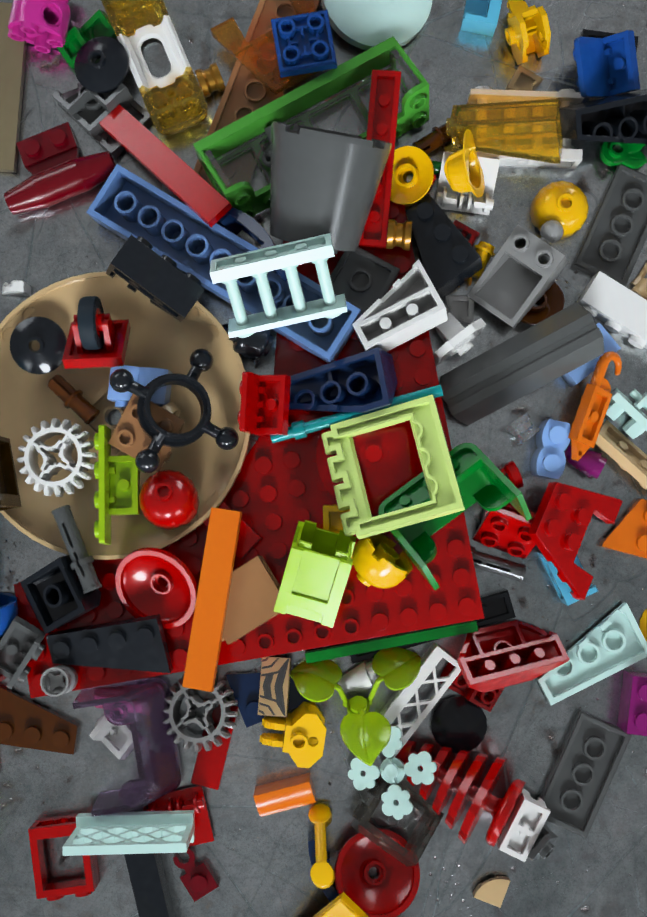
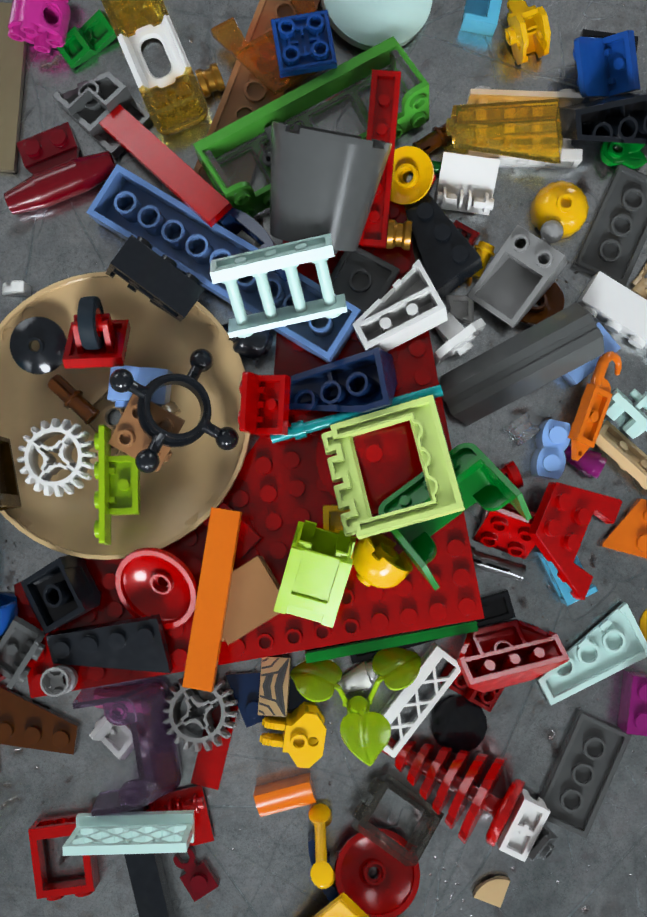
dark grey pin [51,505,102,594] -> none
black dish [74,36,129,93] -> none
red cylinder [139,470,200,530] -> none
light aqua plant [348,726,437,820] -> none
yellow piece [444,129,485,198] -> none
tan tile [505,65,543,91] -> none

